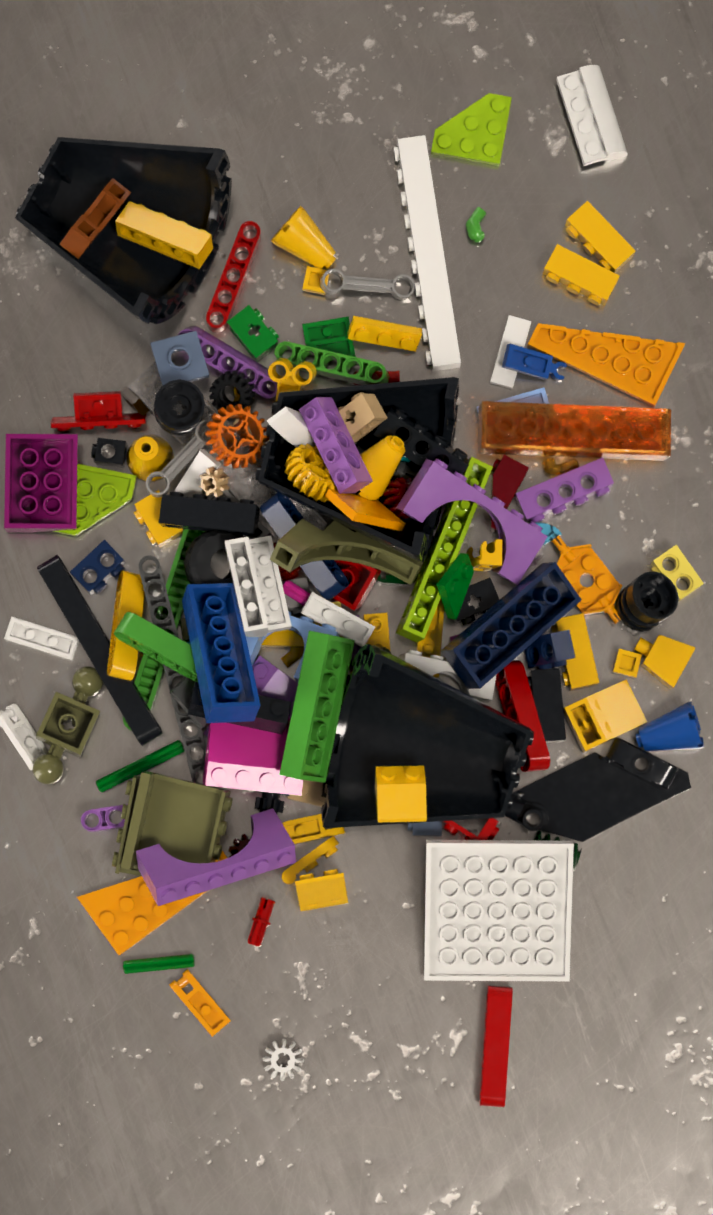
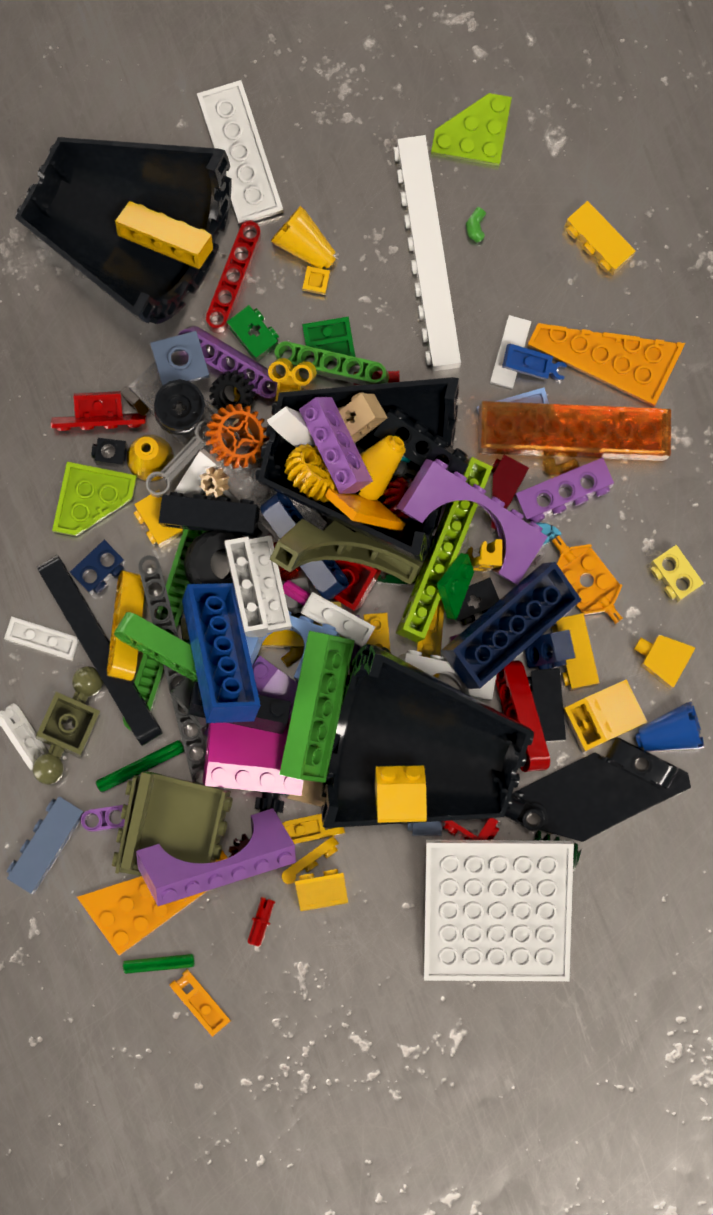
magenta slope [4,434,78,533] -> none
dark orange arch [59,178,132,259] -> none
white gear [263,1039,304,1081] -> none
light grey piece [320,269,415,300] -> none
yellow plate [347,316,422,352] -> none
red beam [480,986,513,1108] -> none
yellow brick [543,244,620,306] -> none
white brick [556,65,628,166] -> none
yellow plate [613,649,642,678] -> none
black wheel [616,571,679,632] -> none
none -> sand blue brick [7,796,84,894]
none -> white plate [197,80,284,226]

